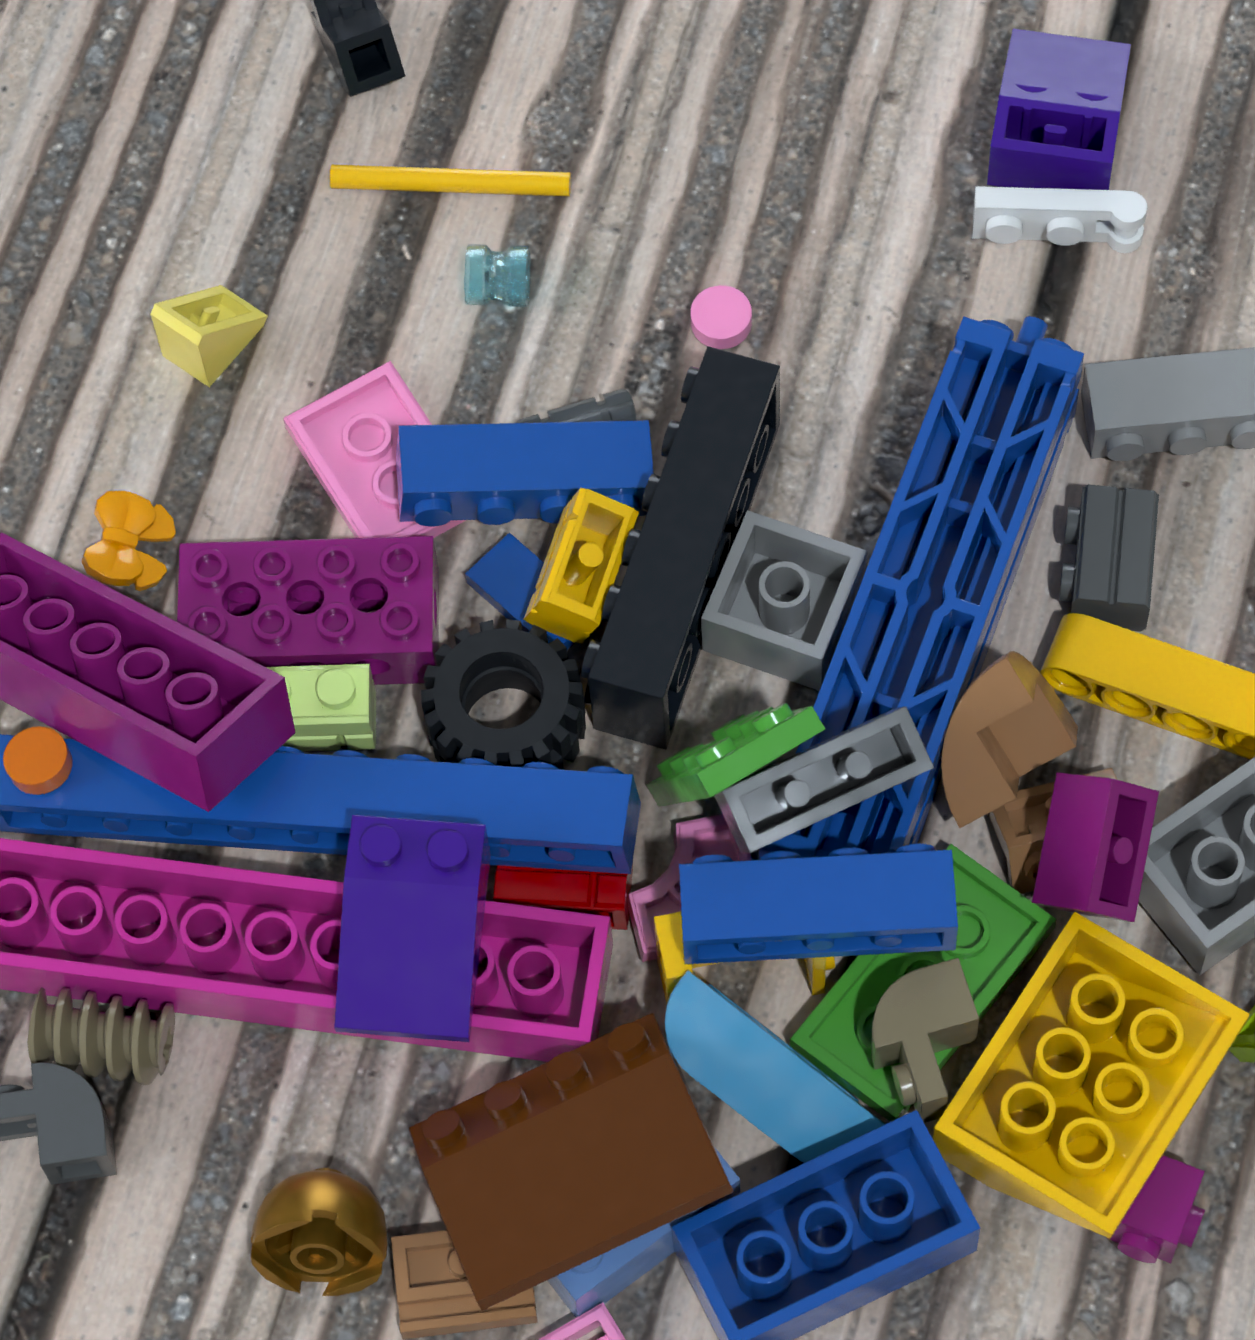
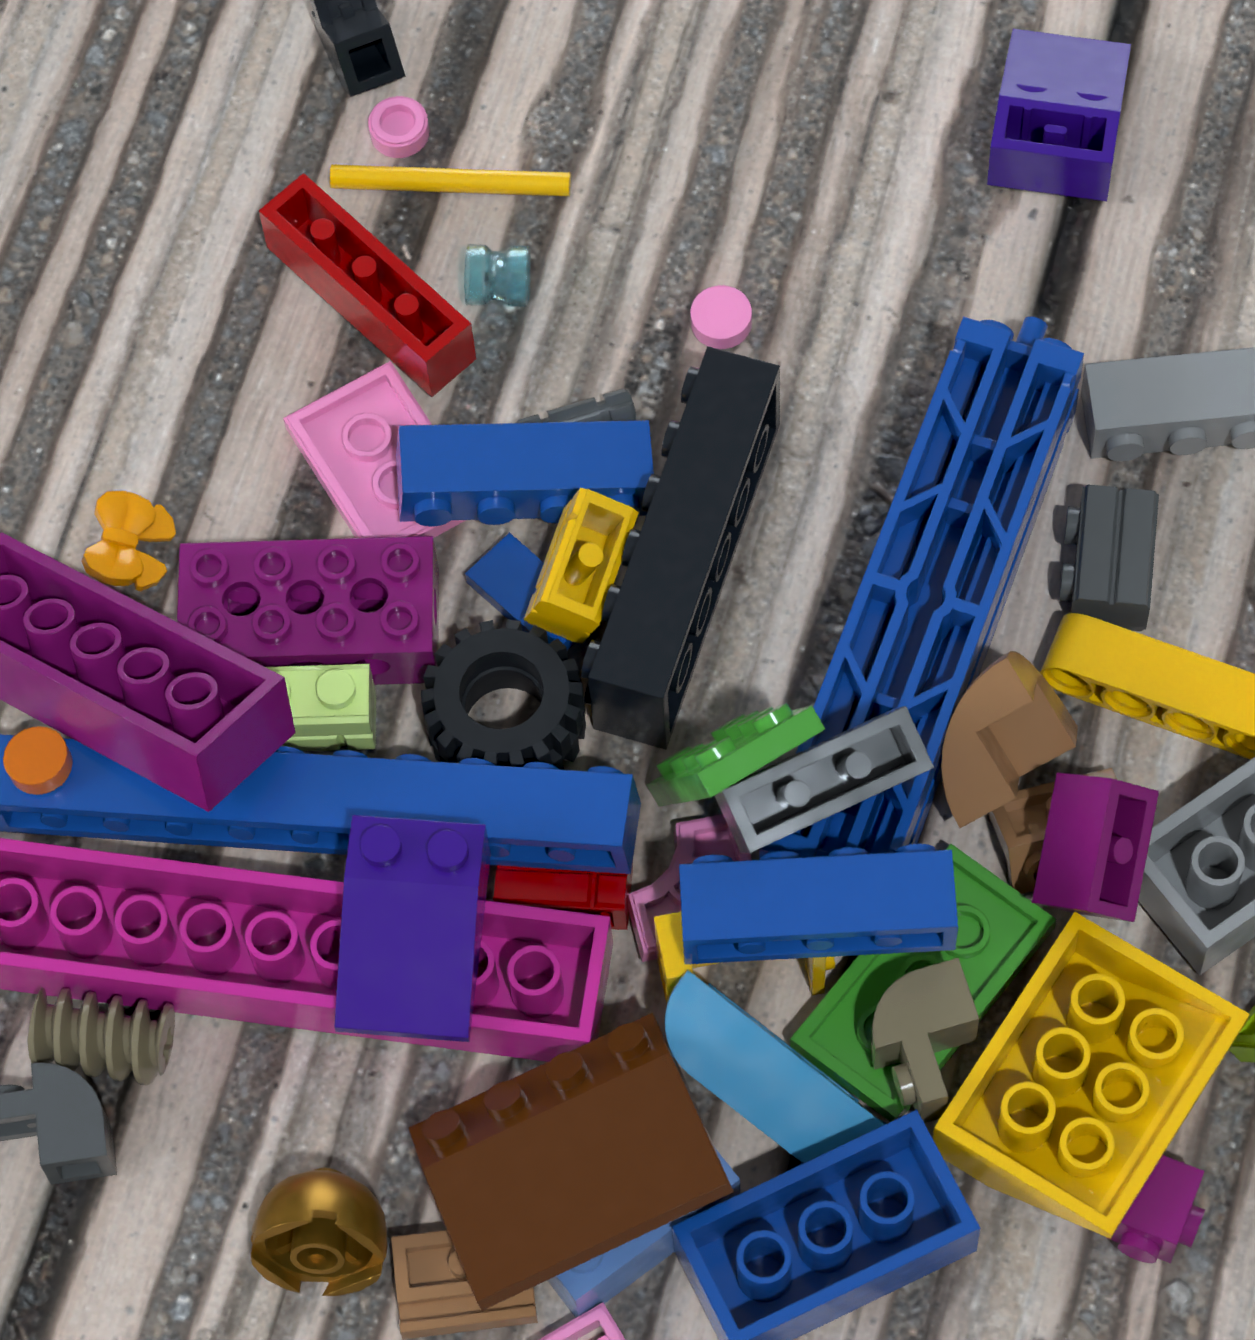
light yellow slope [150,285,268,388] -> none
light grey brick [701,510,867,691] -> none
white plate [972,186,1148,253] -> none
none -> red brick [258,173,476,397]
none -> bright pink tile [368,96,429,158]

